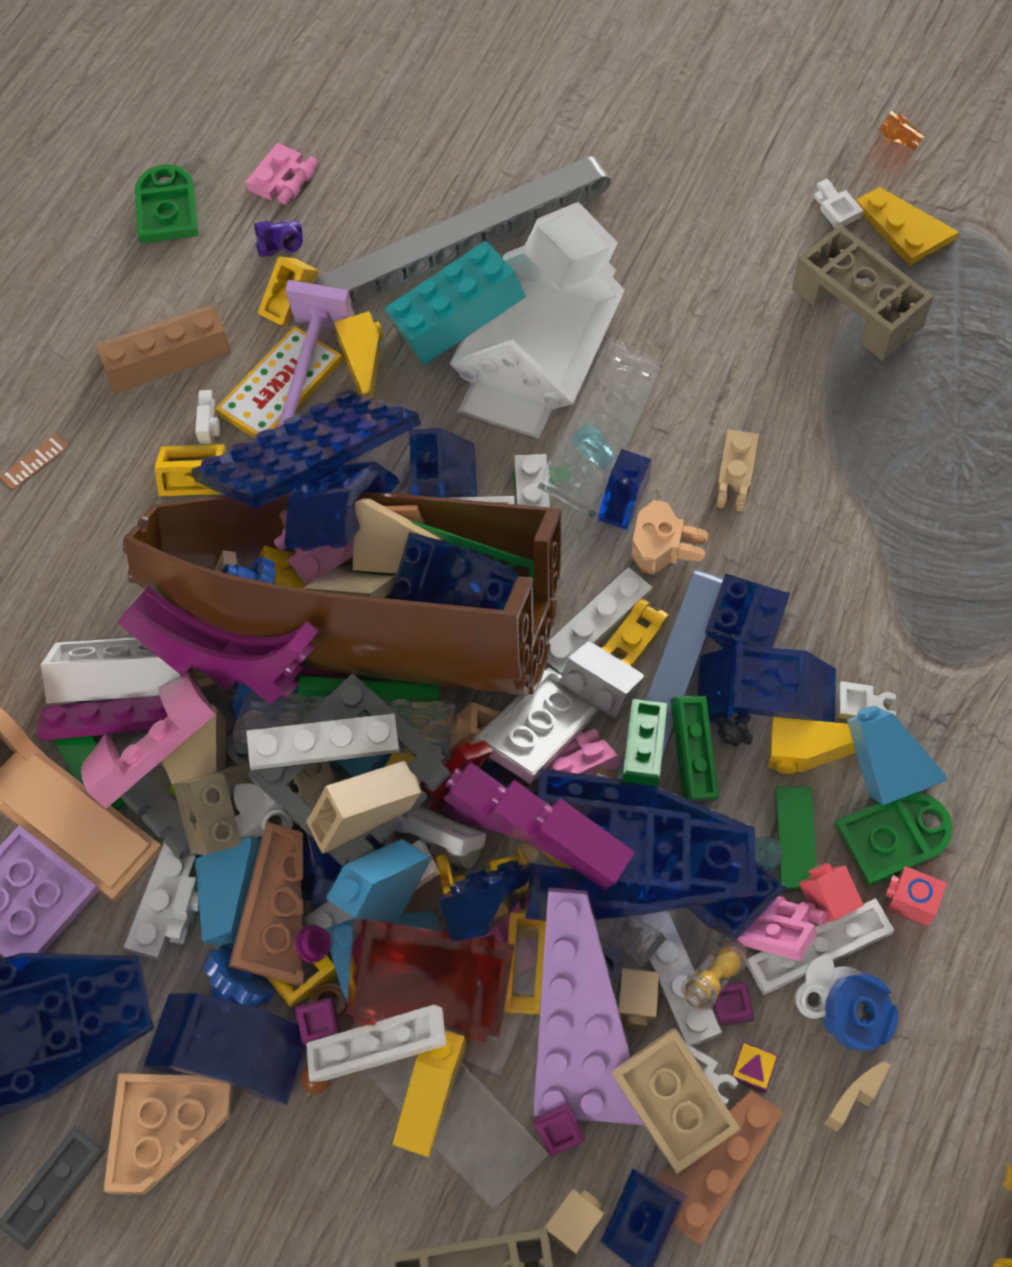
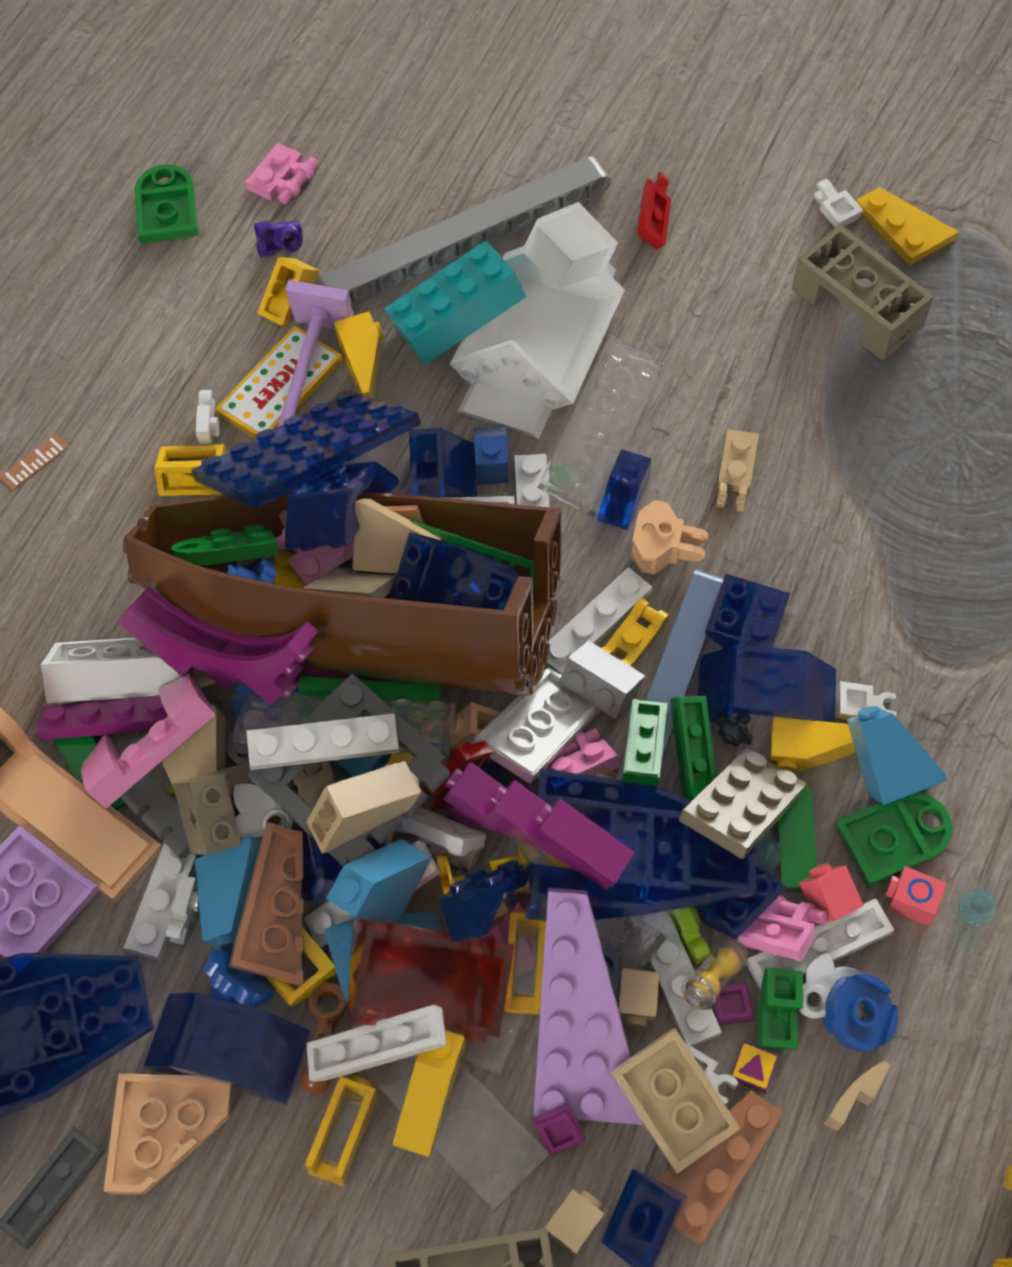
medium nougat slope [95,304,231,394] -> none
magenta plate [295,925,331,963] -> none
magenta tile [295,998,341,1044] -> none
clear light blue cone [570,421,618,470] -> none
clear orange cone [879,110,924,150] -> none
none -> green plate [171,524,279,566]
none -> yellow window [305,1076,378,1187]
none -> blue slope [474,426,509,485]
none -> red plate [637,172,671,250]
none -> lime plate [667,896,711,965]
none -> dark tan piece [679,748,807,859]
none -> green slope [757,967,803,1051]
none -> clear light blue plate [958,889,996,926]

